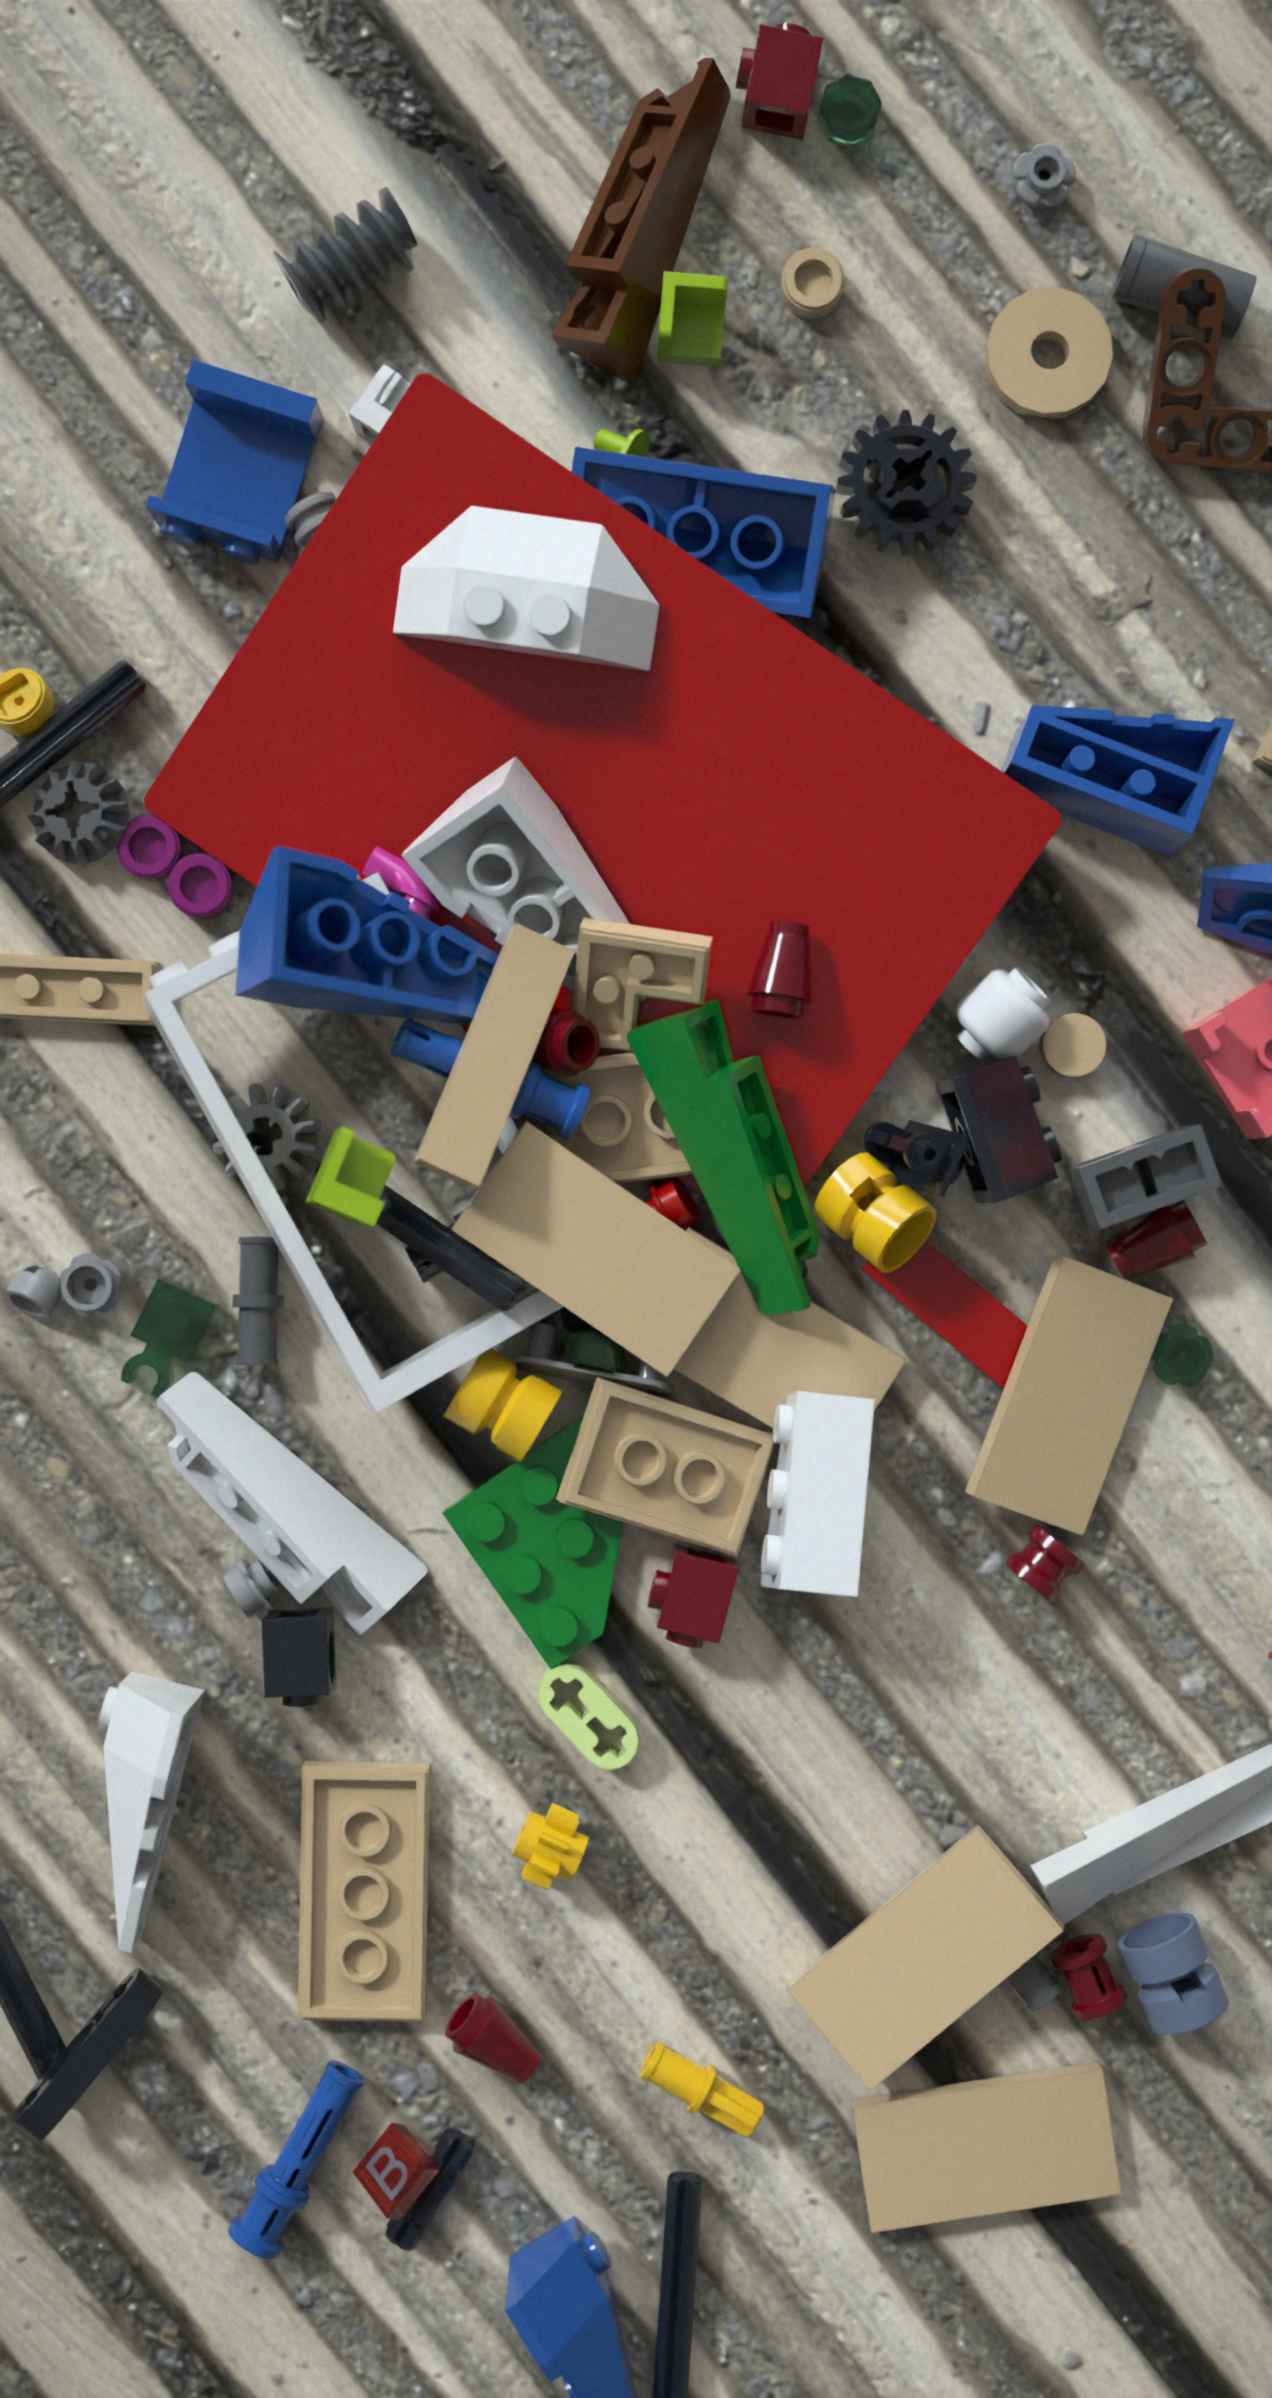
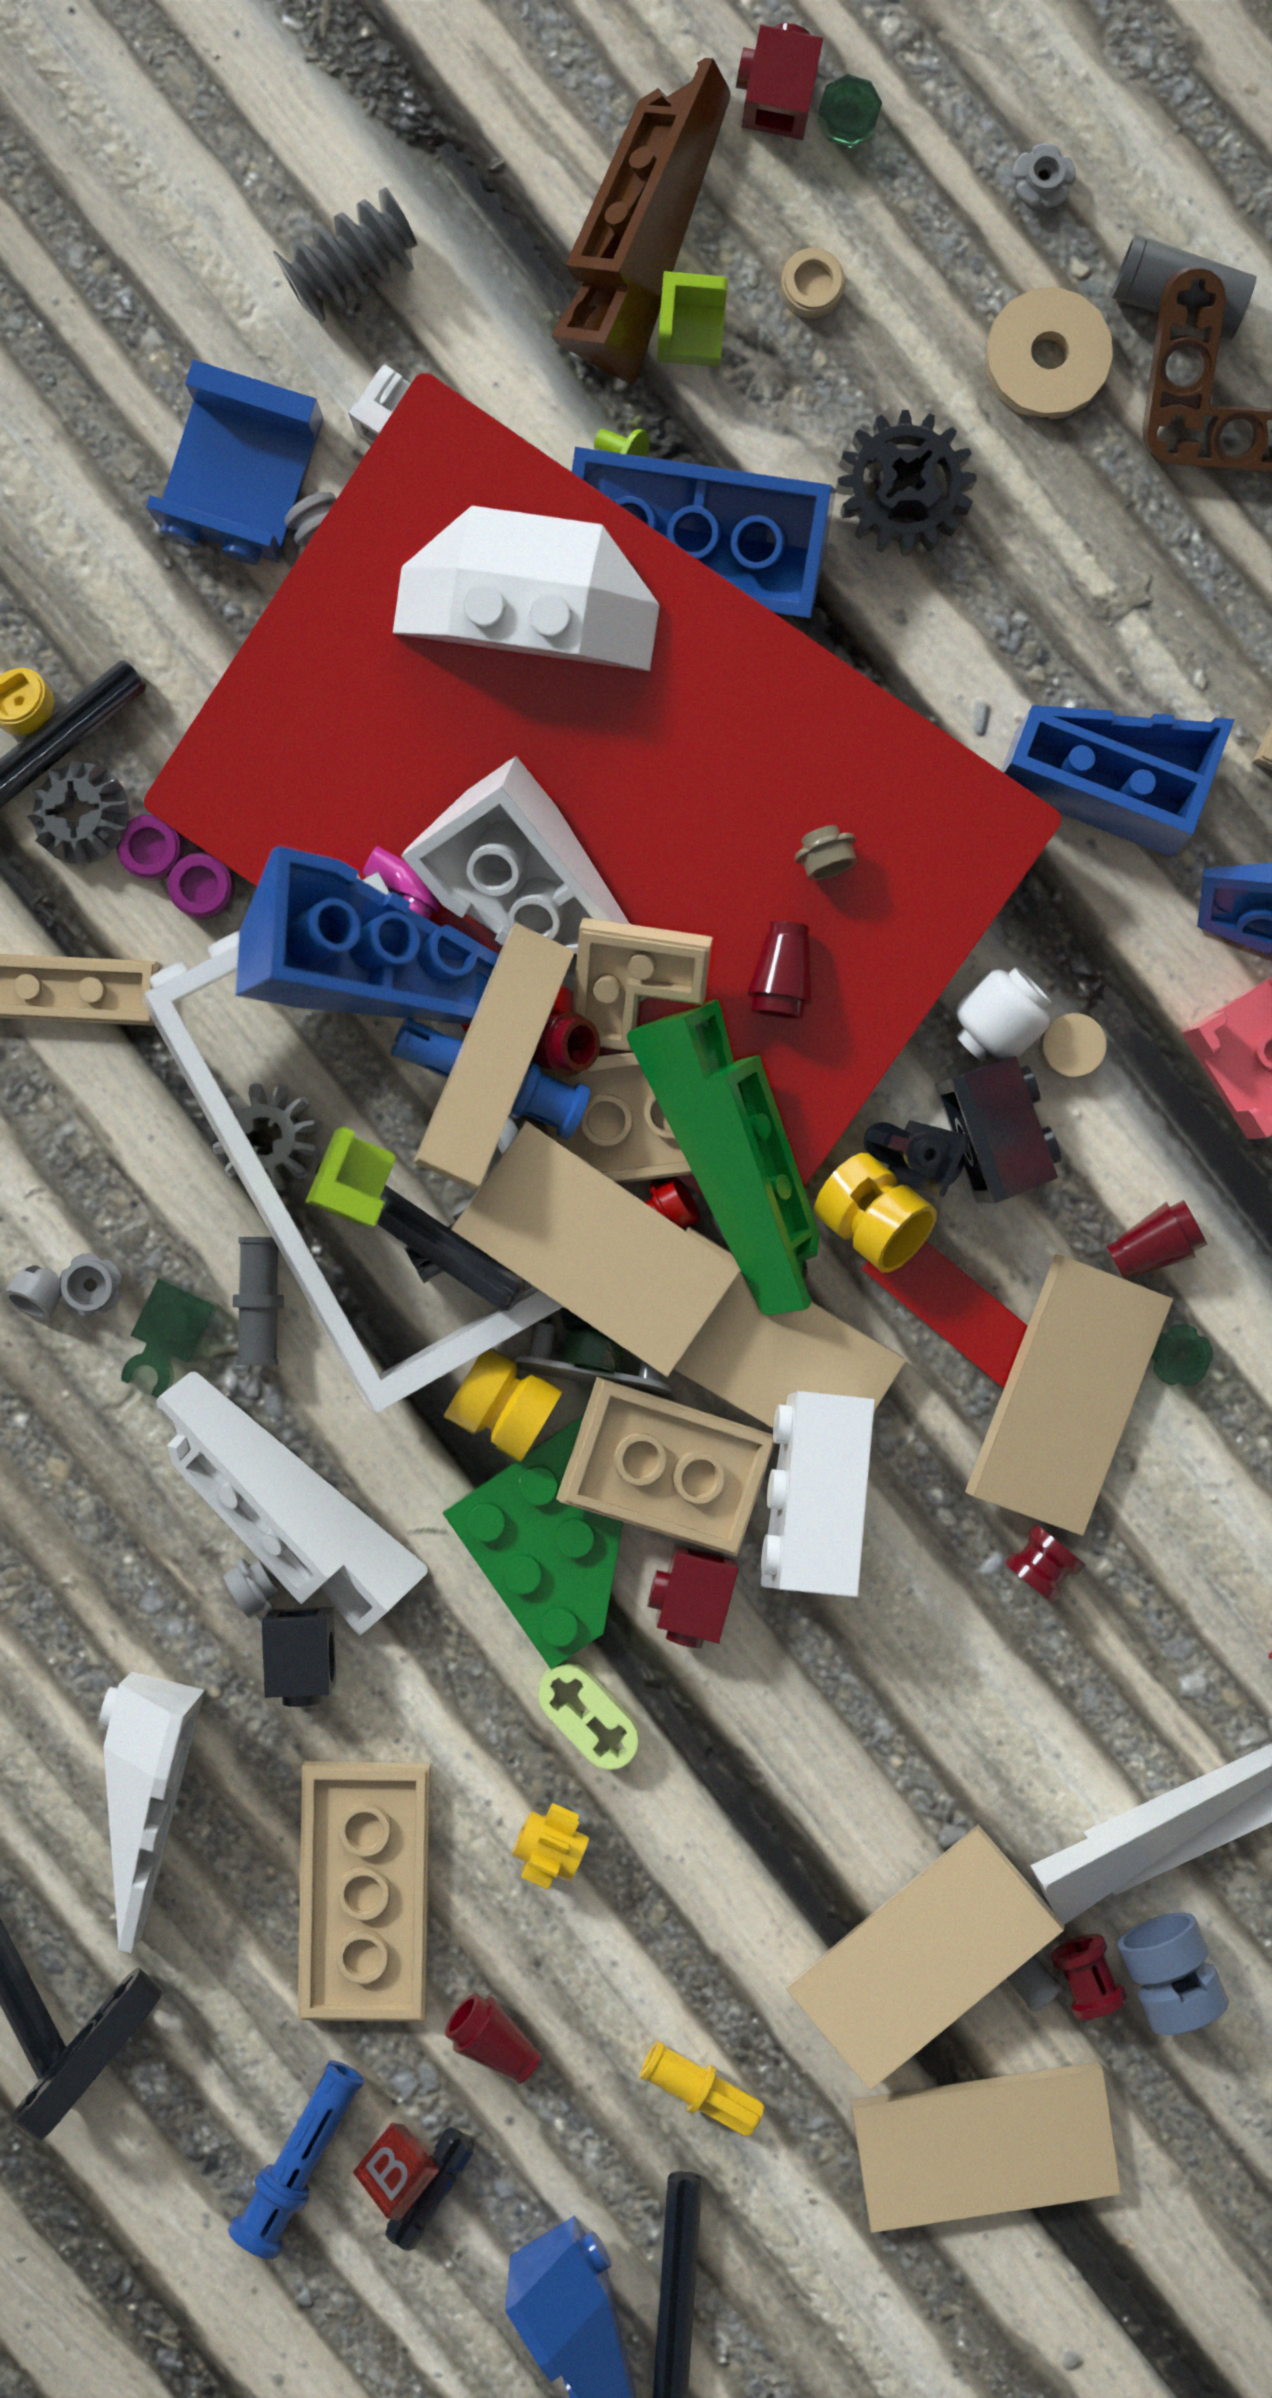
dark grey brick [1065,1124,1223,1230] -> none
none -> dark tan plate [794,825,857,881]

